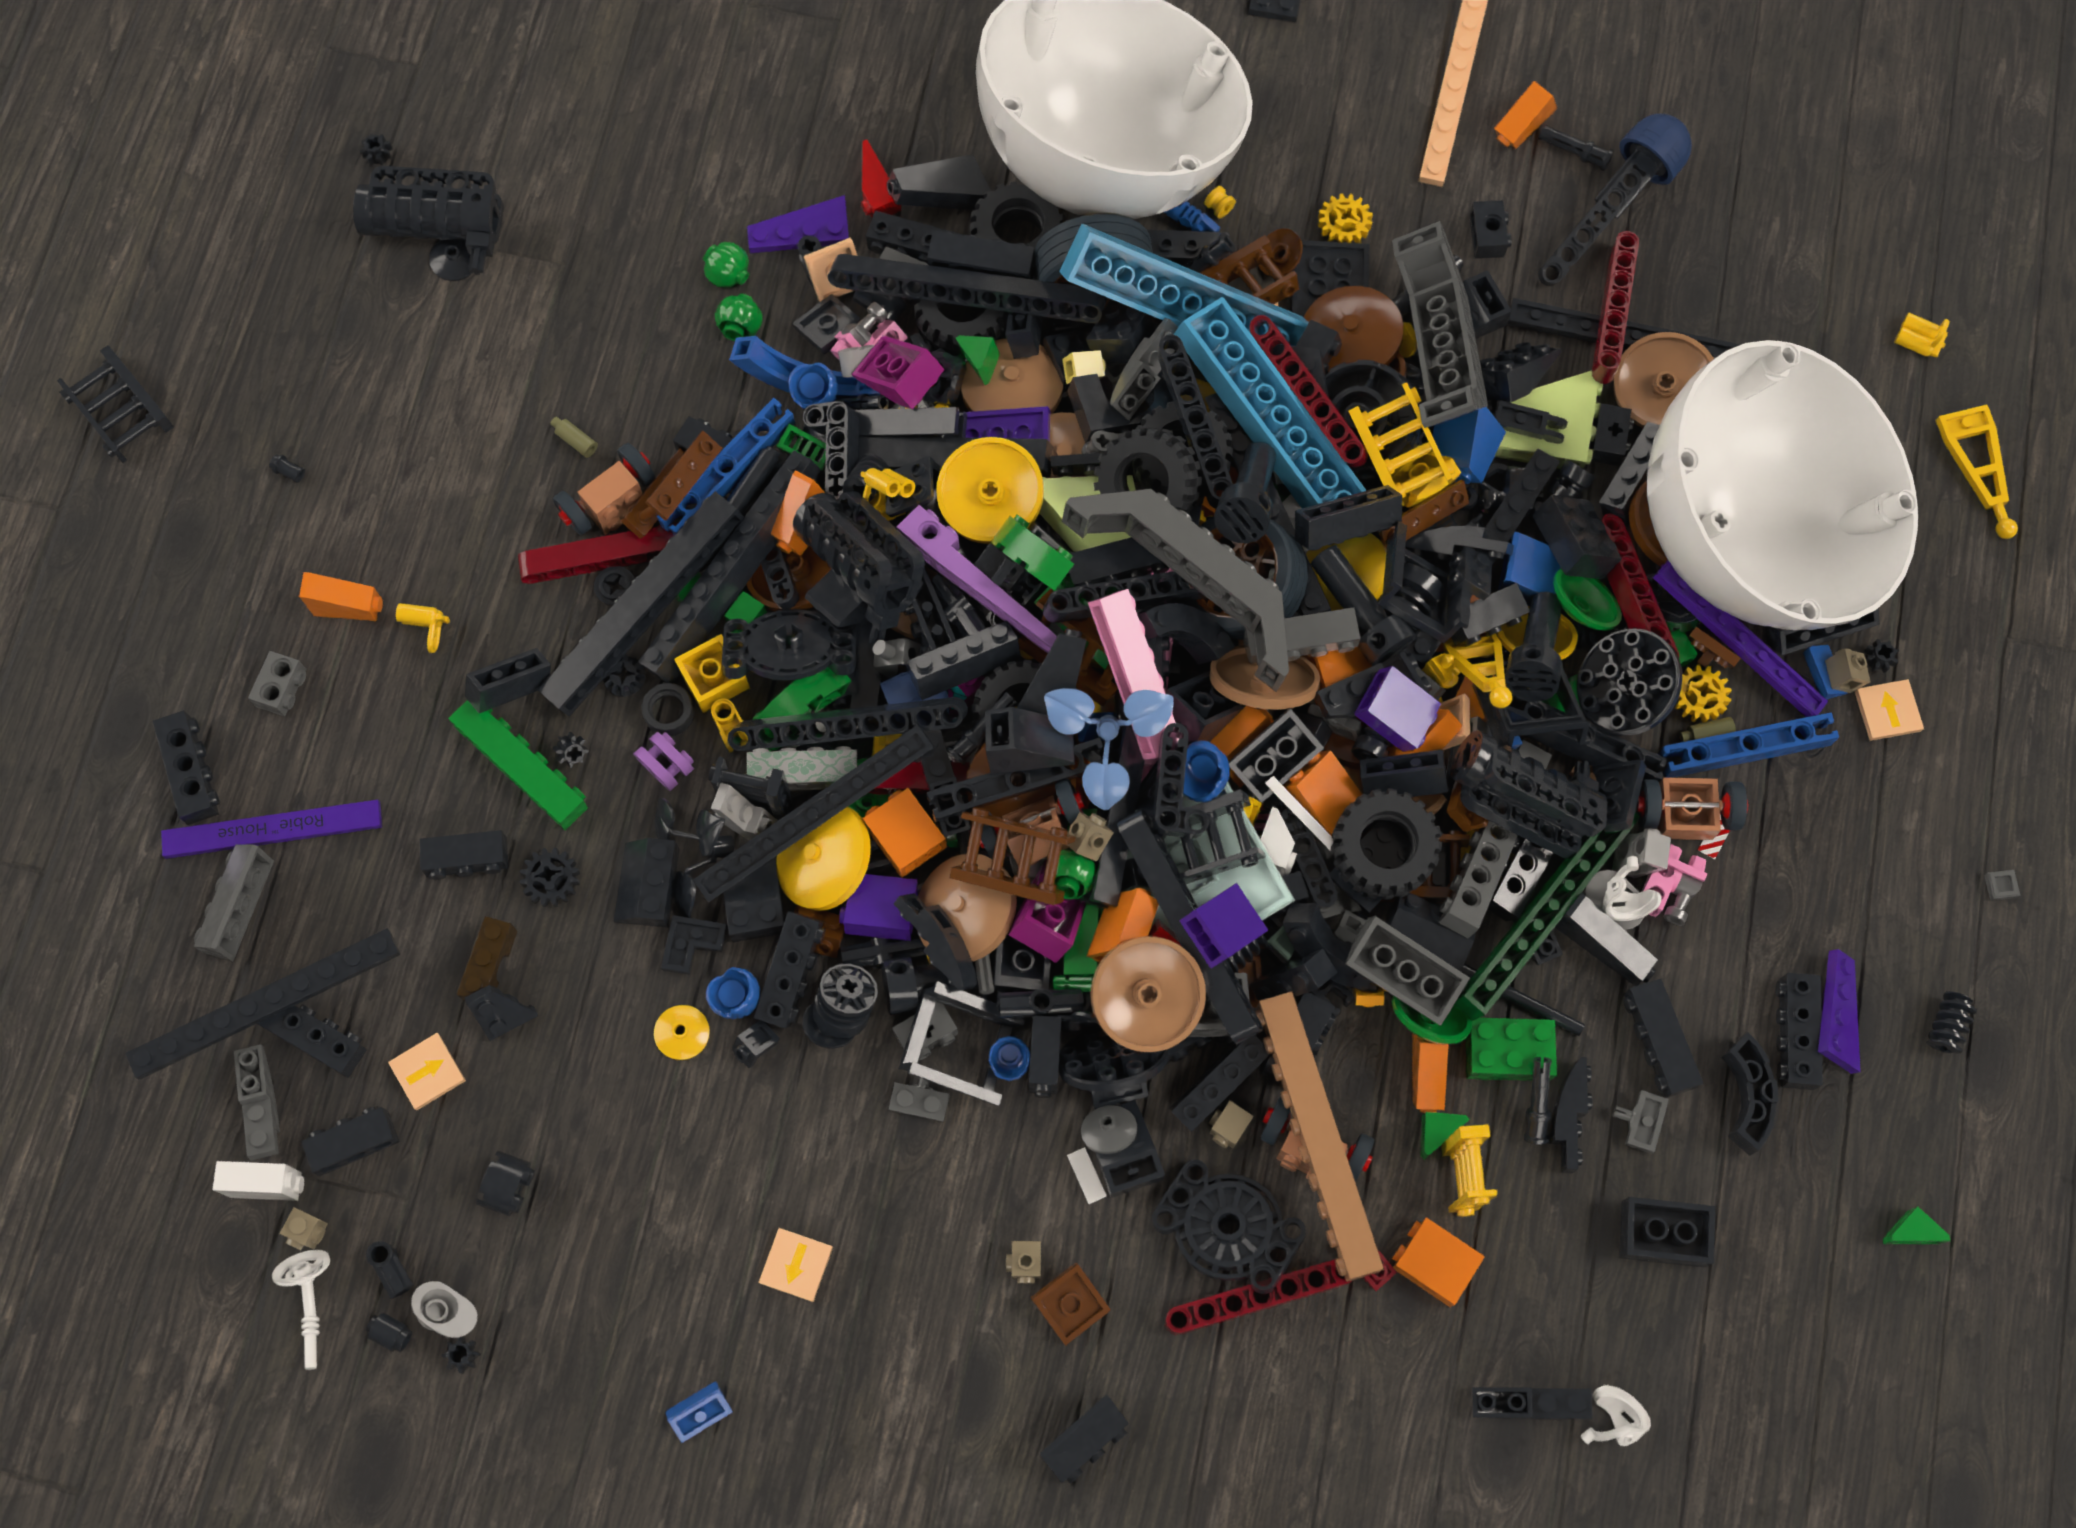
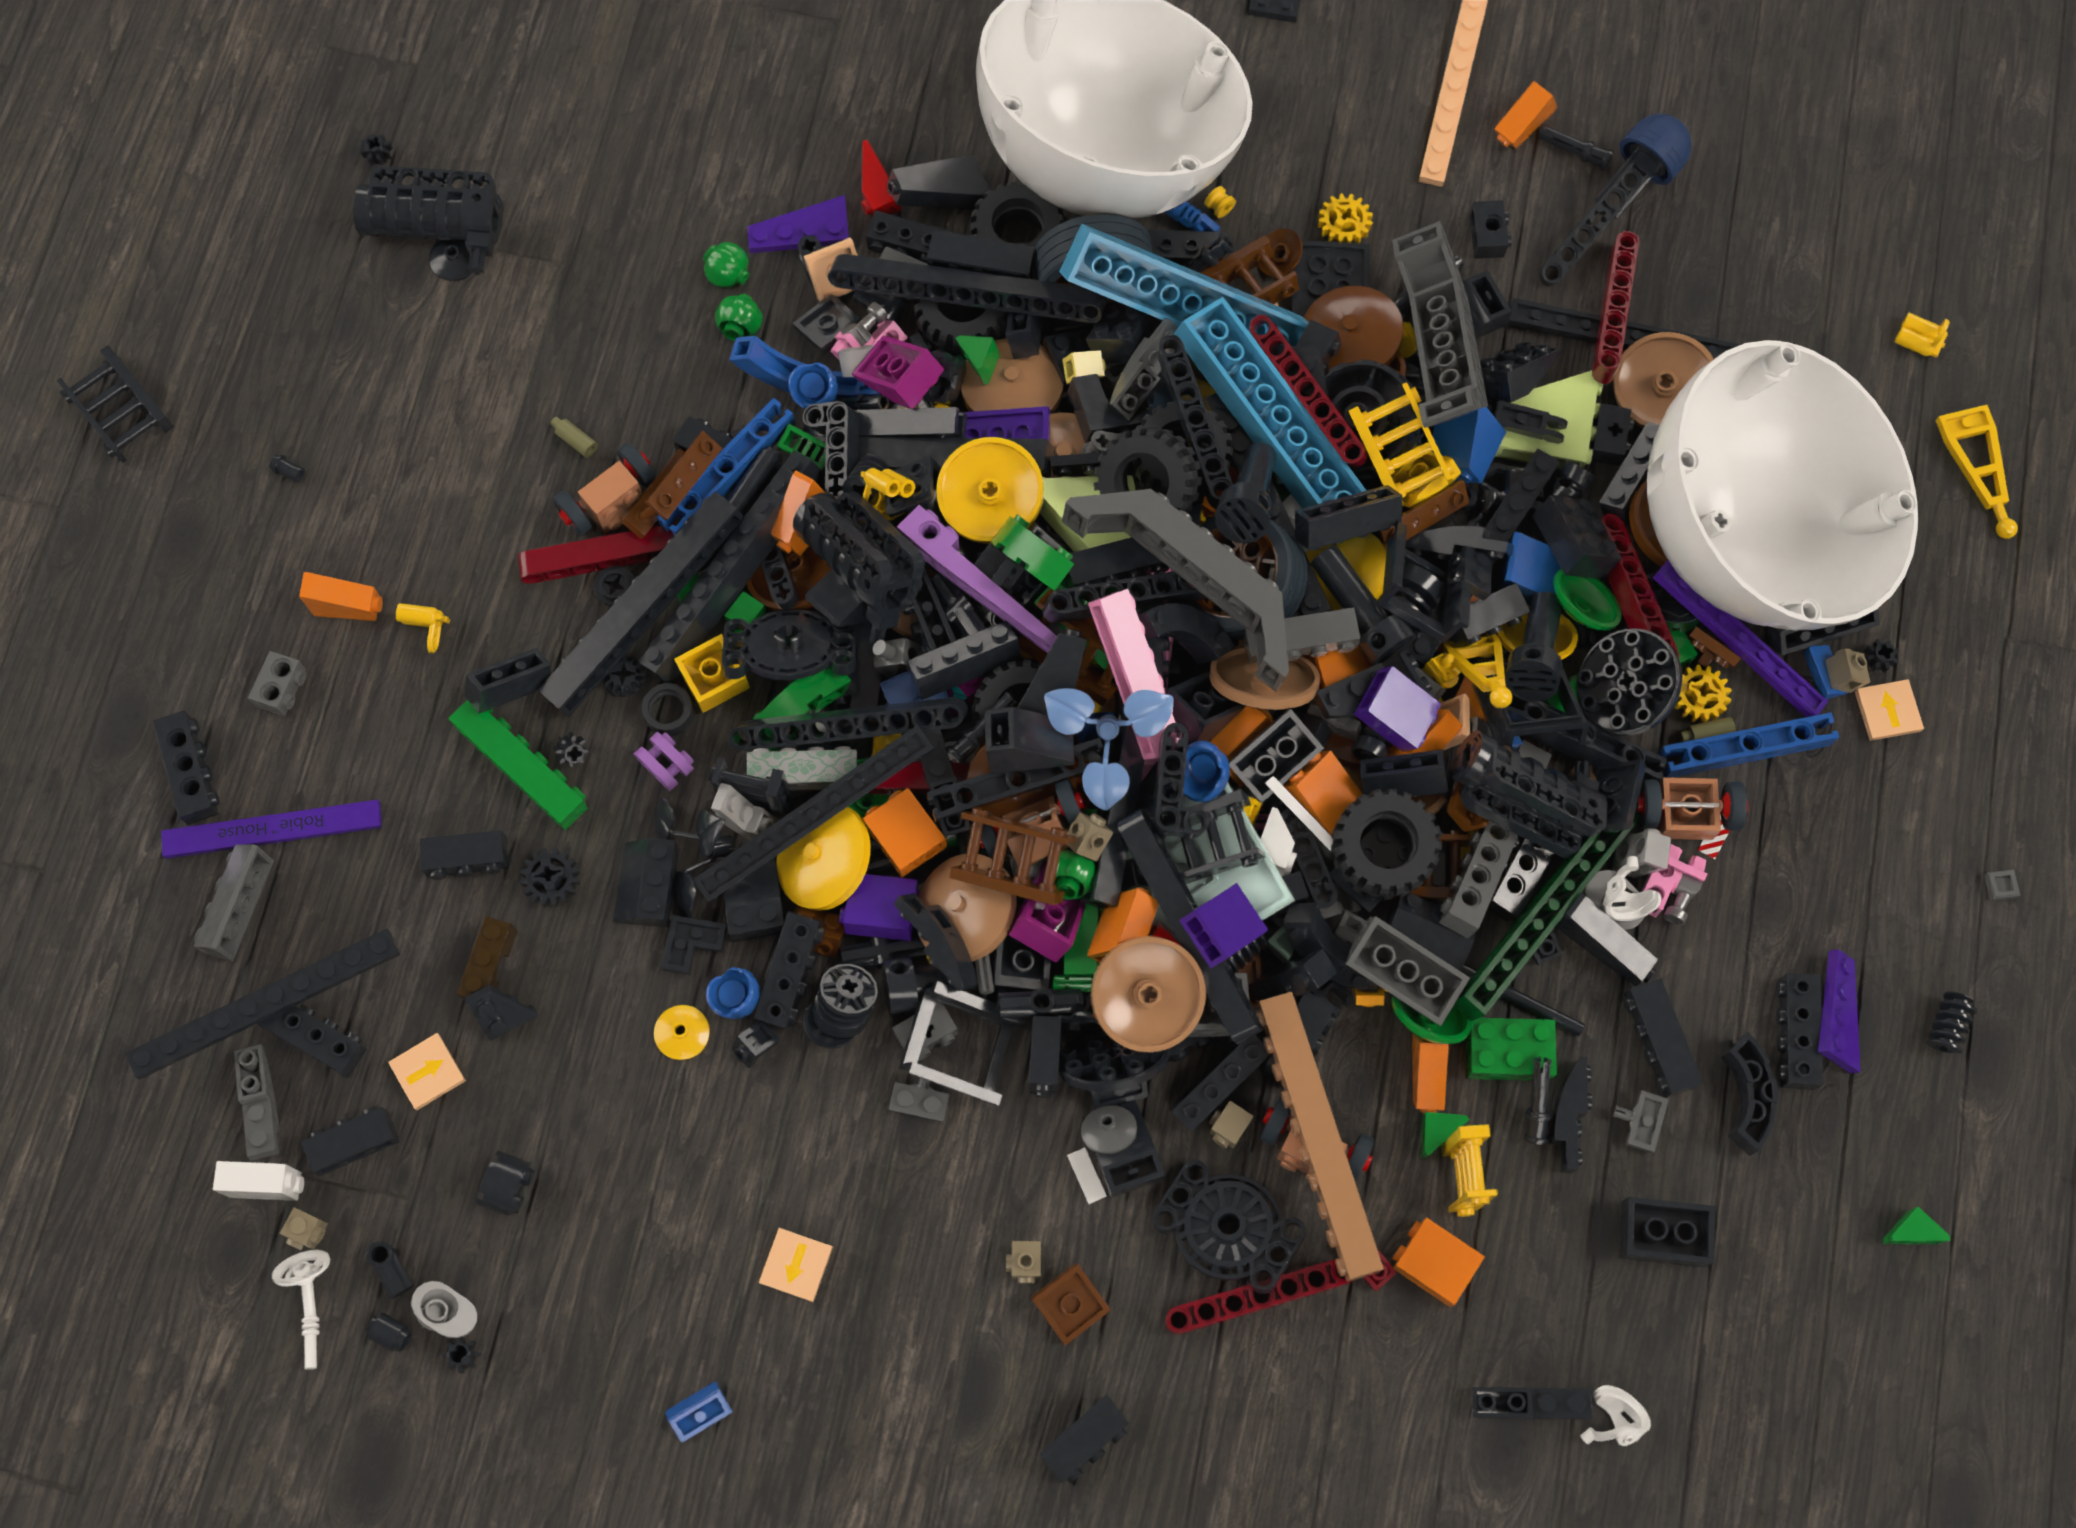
yellow piece [711,699,748,753] -> none
blue hair [989,1036,1031,1081] -> none

